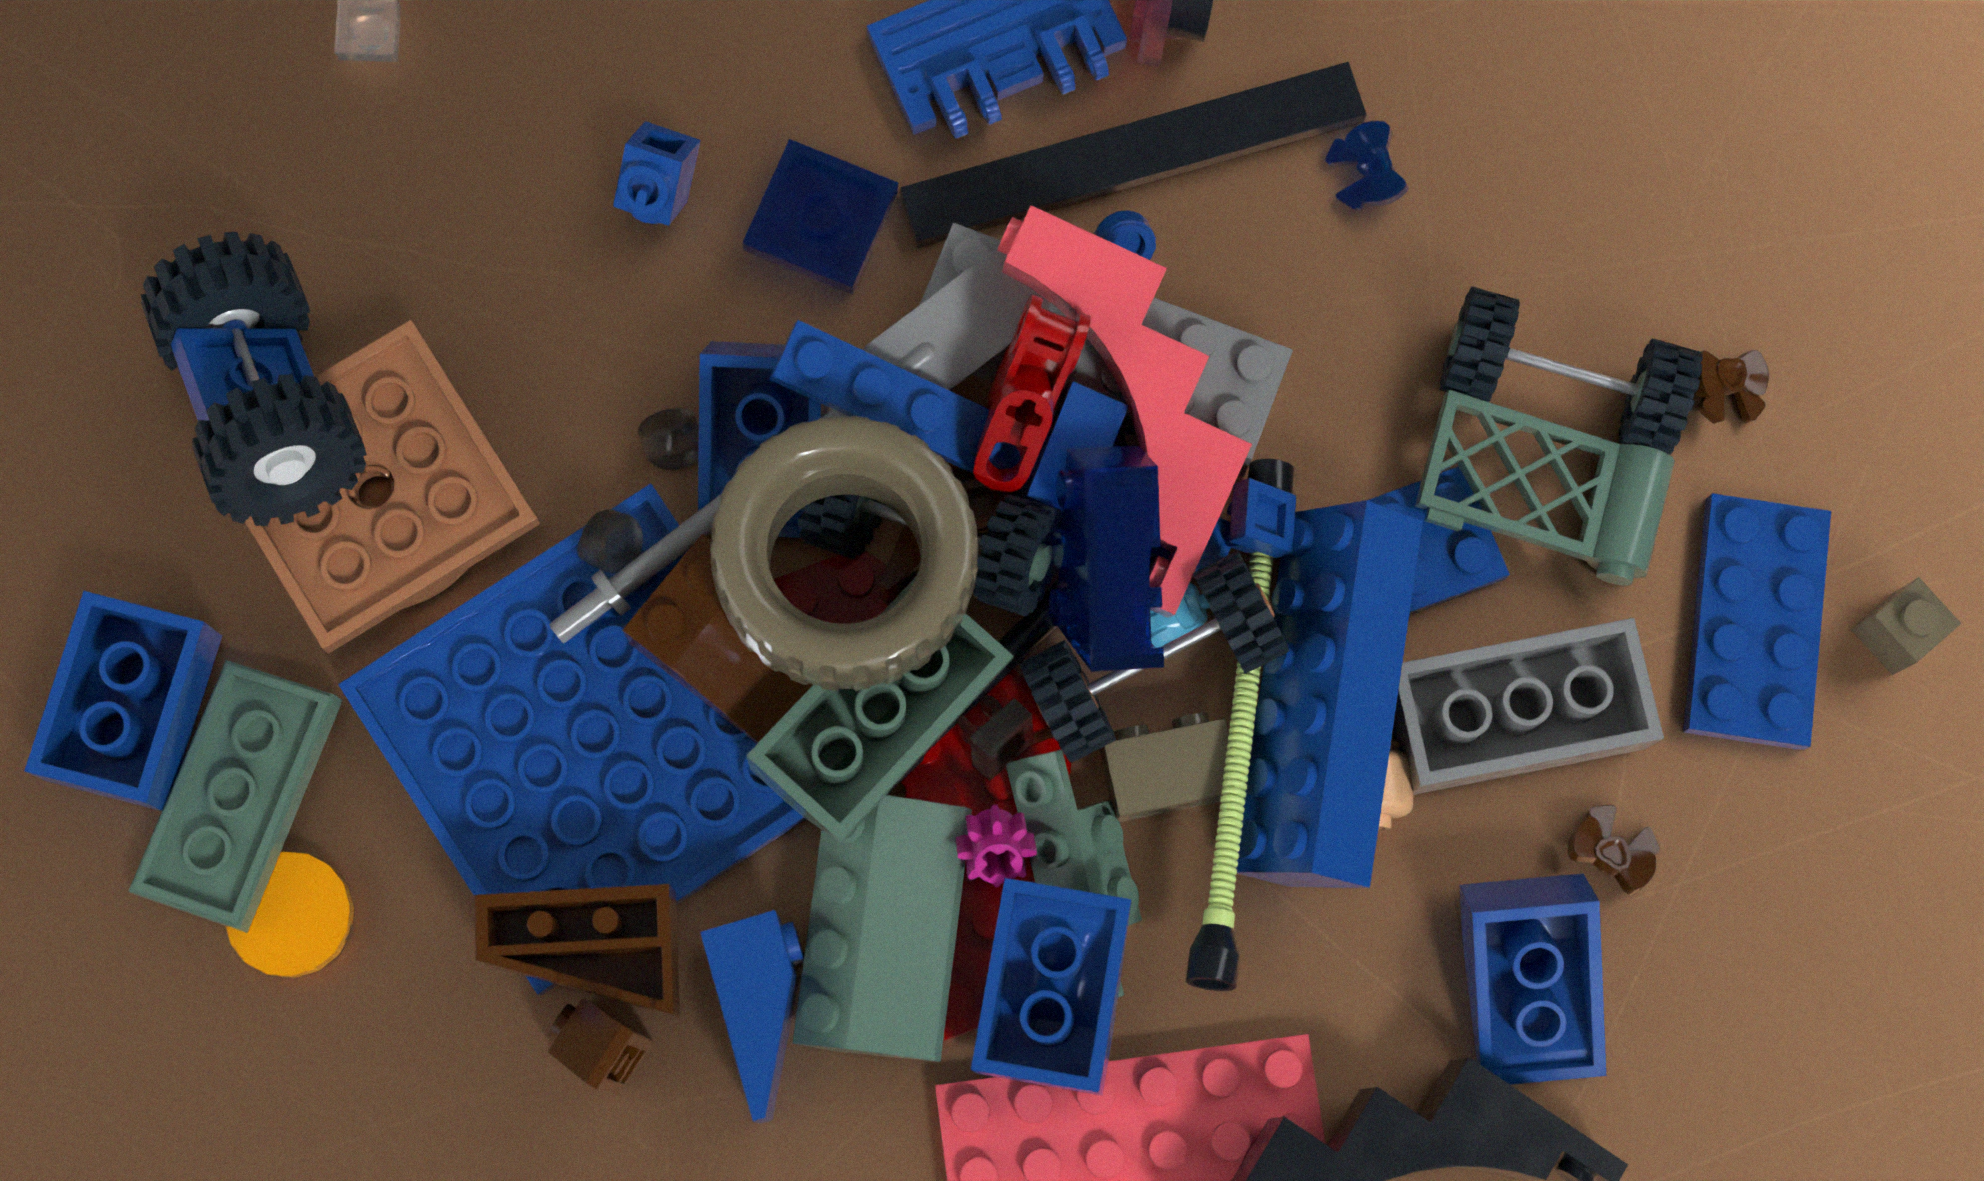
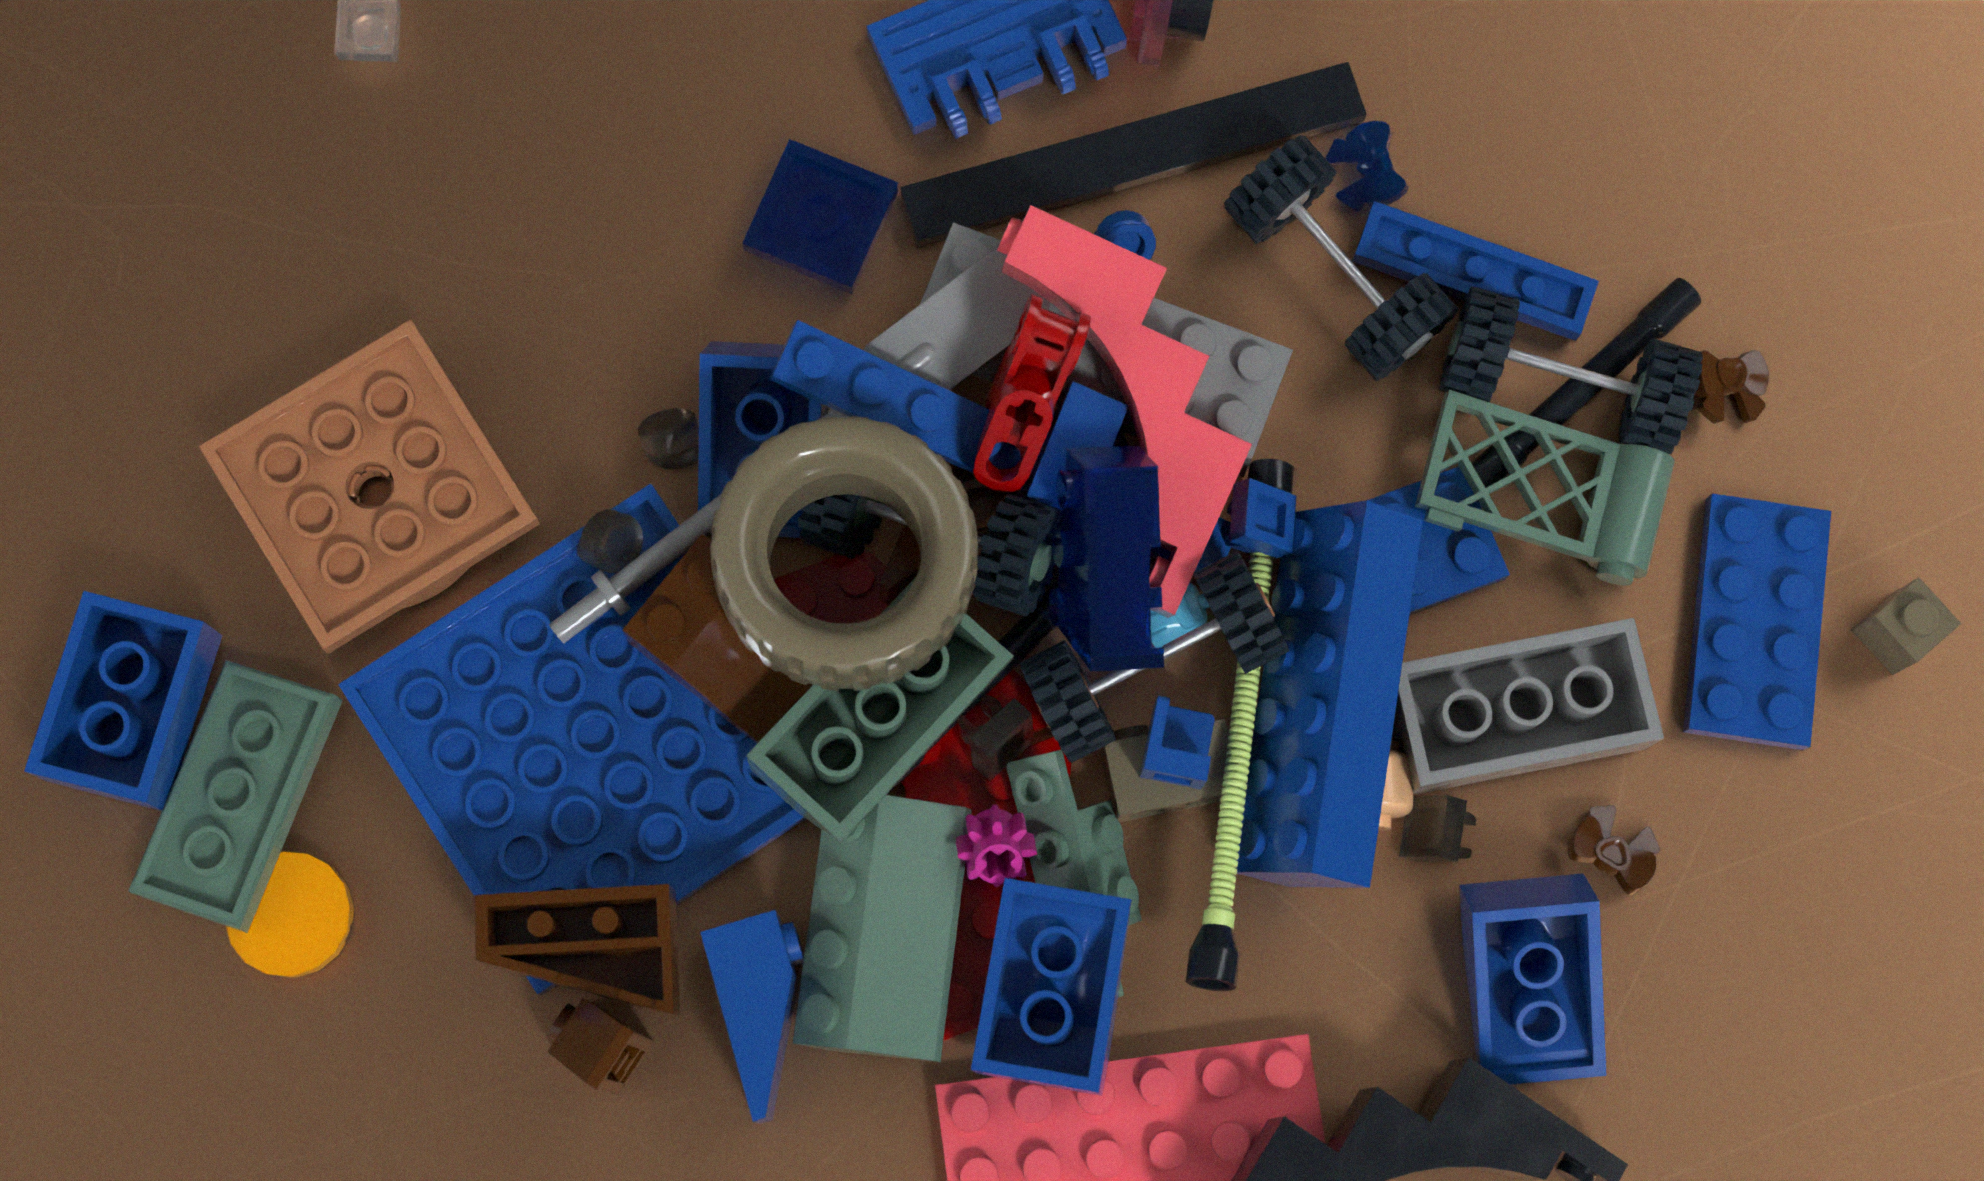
black plate [141,232,367,526] -> none
blue brick [613,121,701,226] -> none
none -> blue panel [1140,695,1215,790]
none -> black axle [1224,135,1459,381]
none -> blue plate [1352,201,1599,341]
none -> clear smoke tile [1399,795,1476,862]
none -> black piece [1471,278,1701,495]

